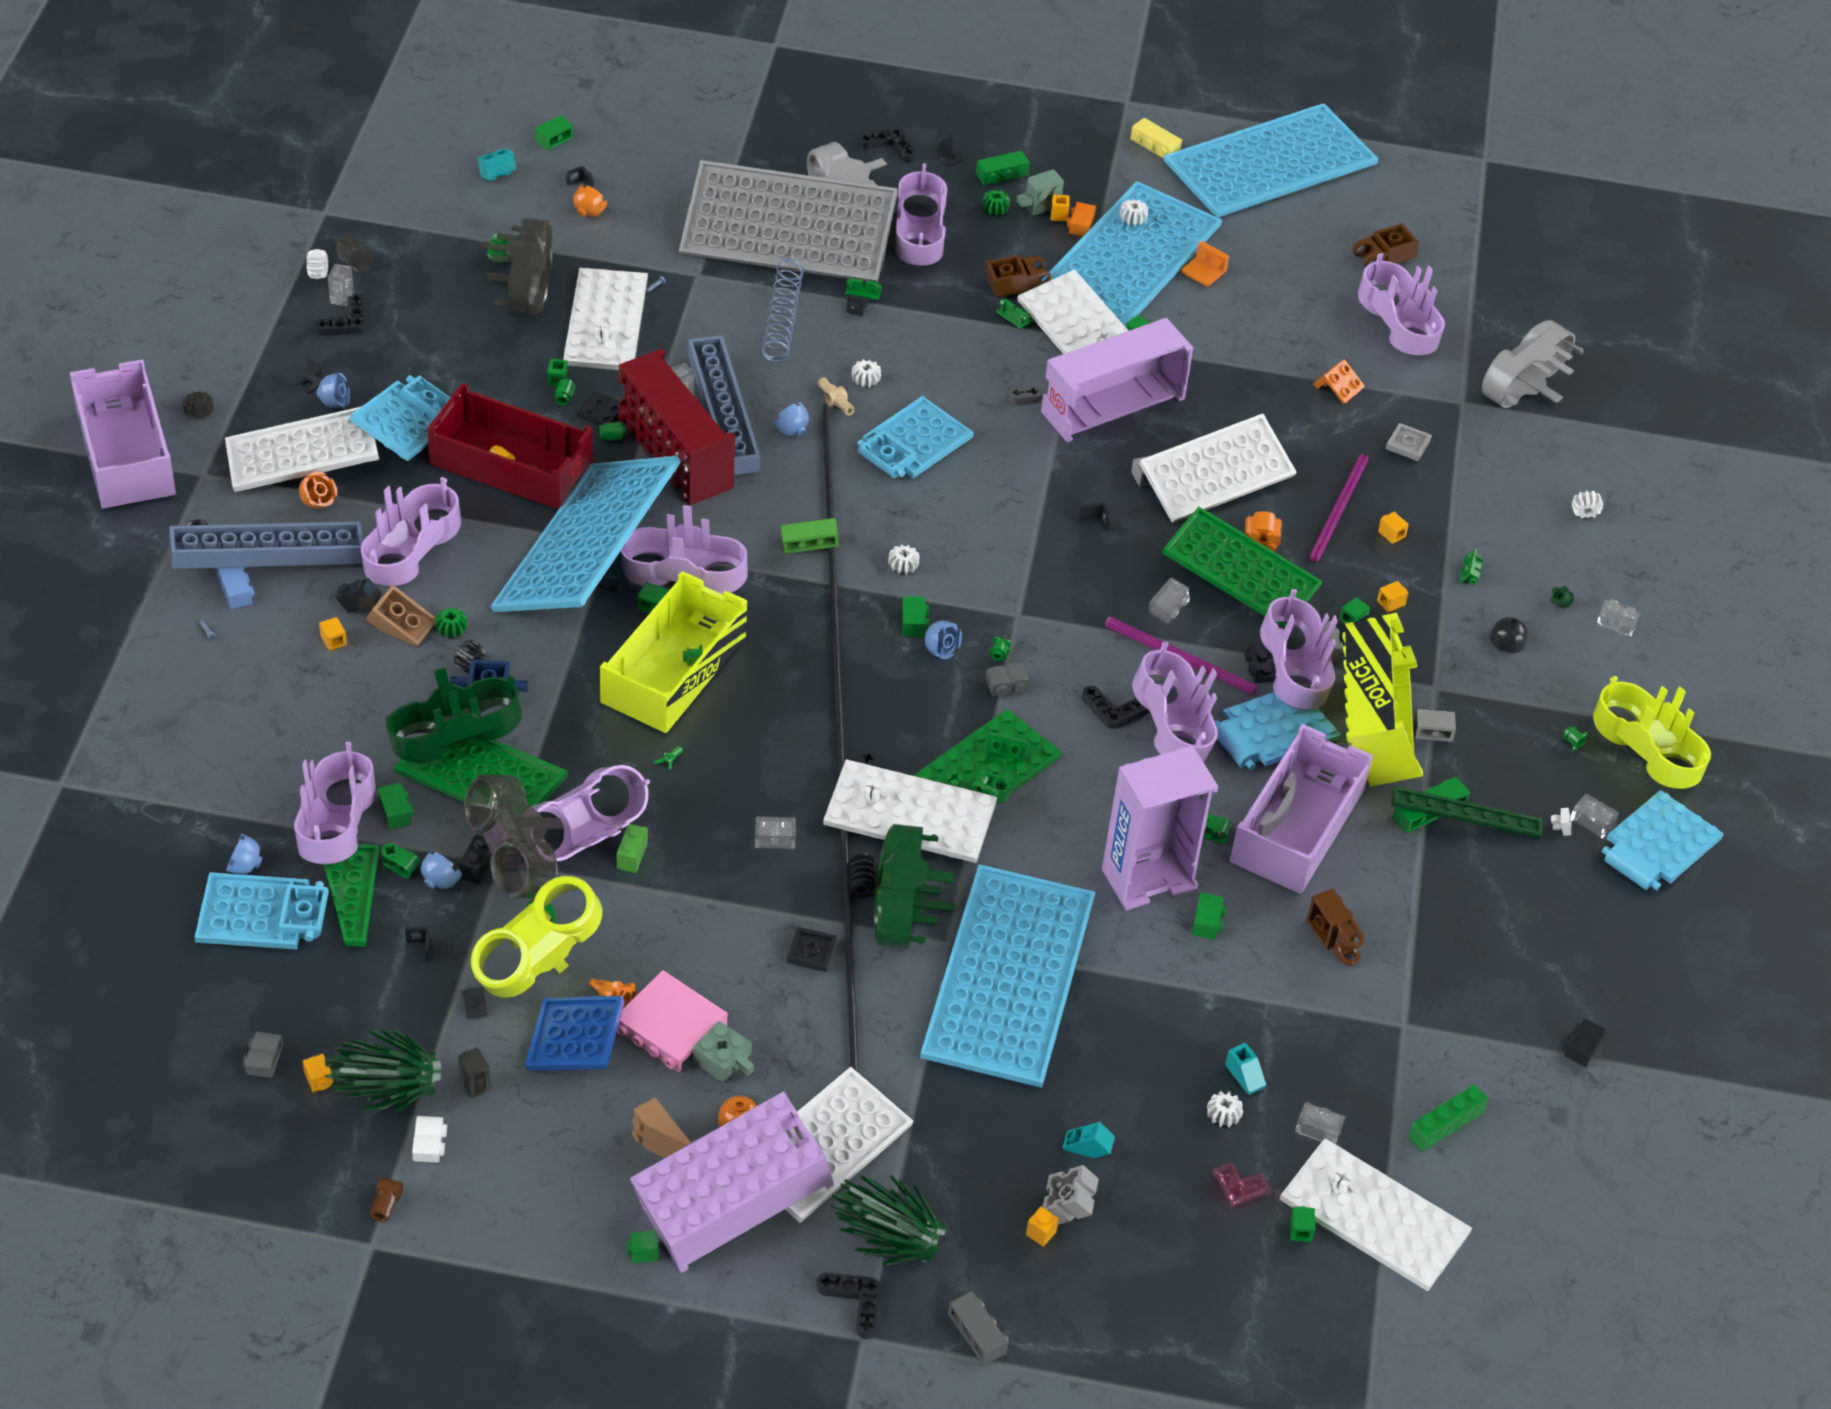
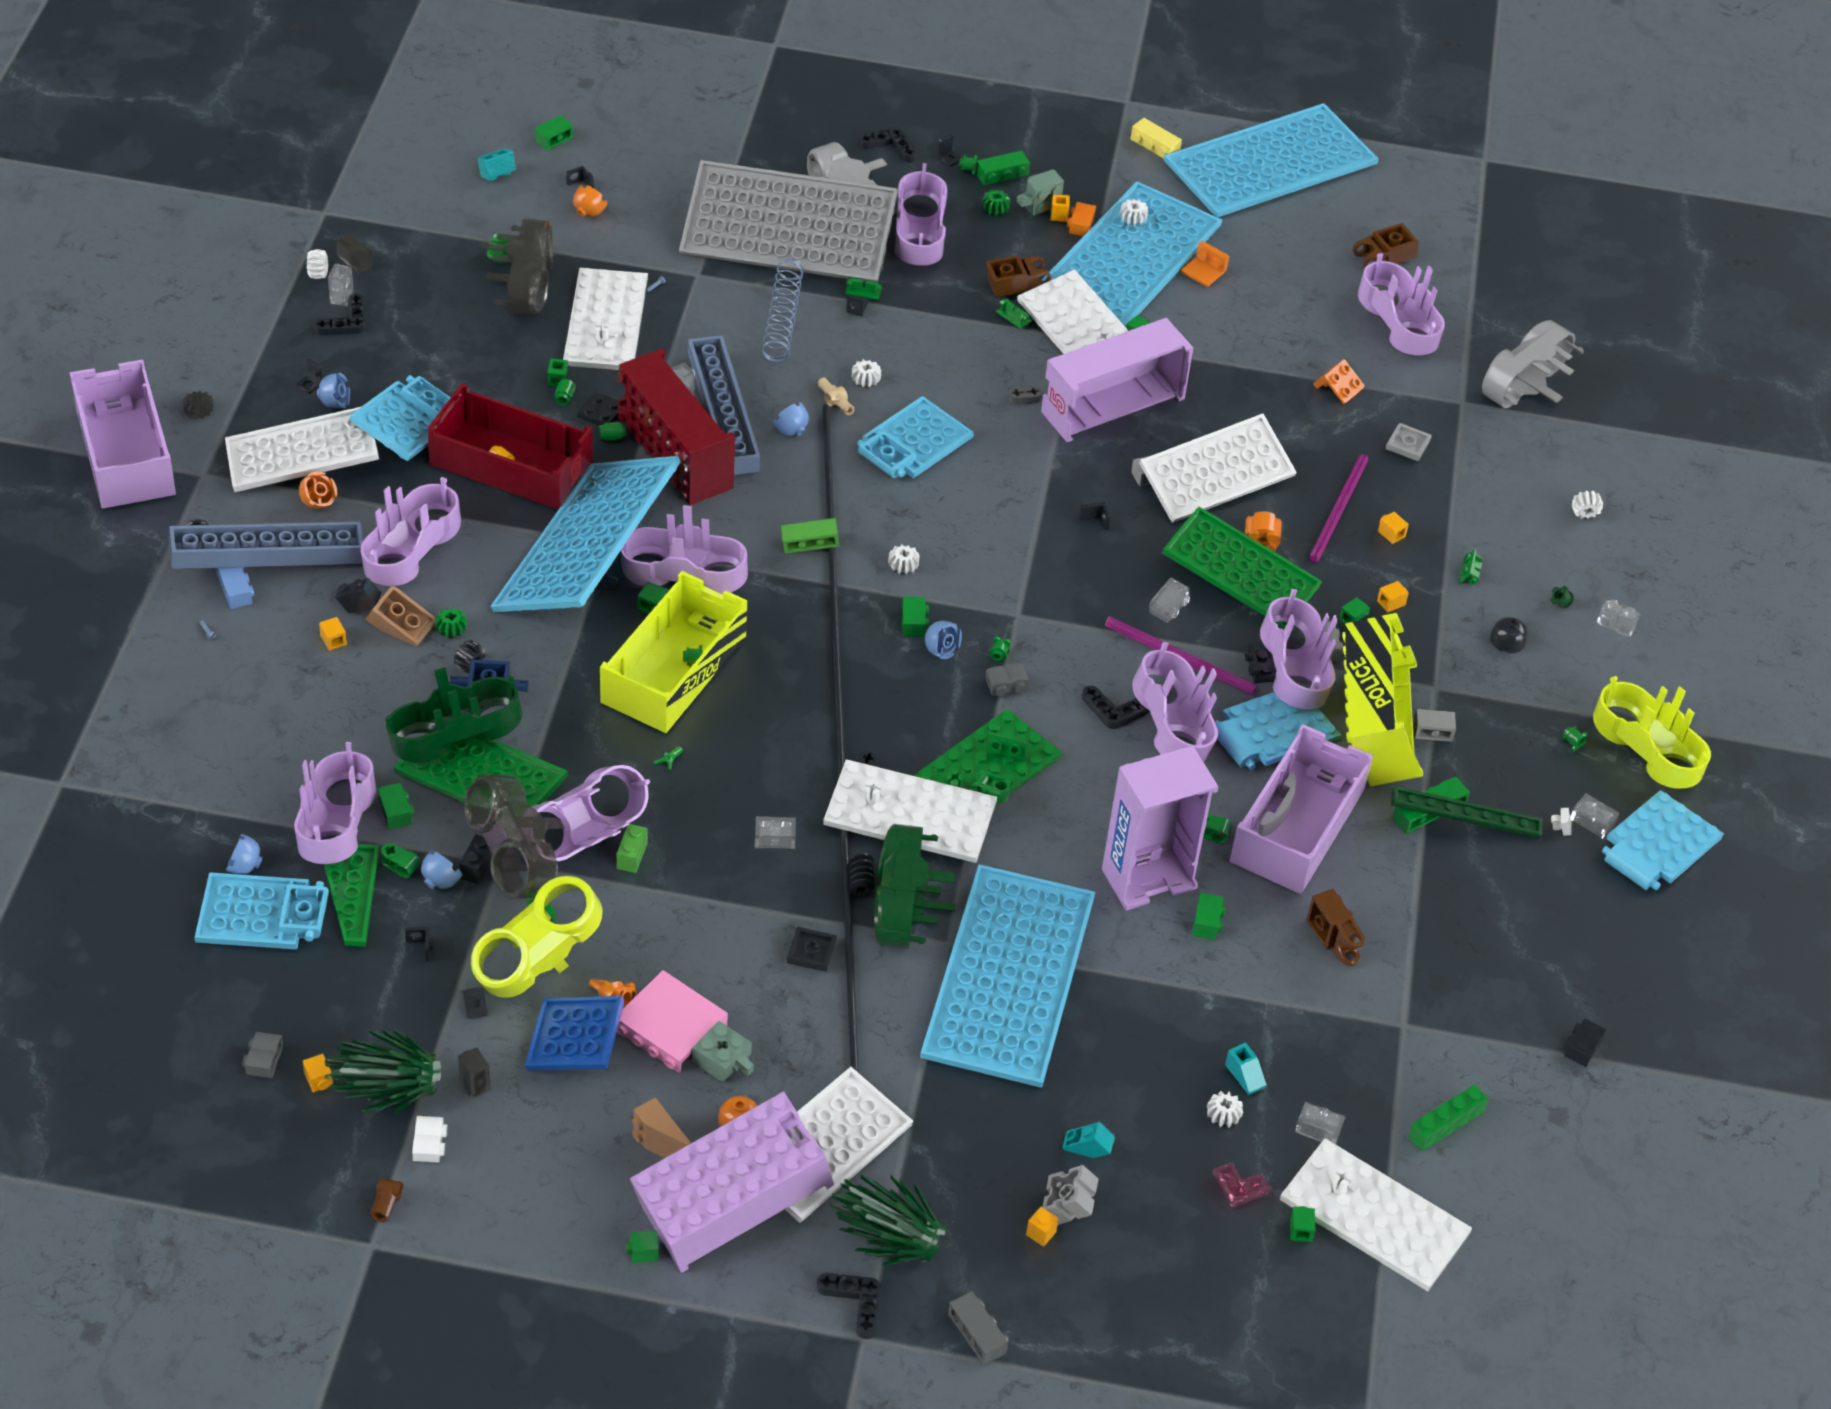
none -> green brick [959,155,977,175]

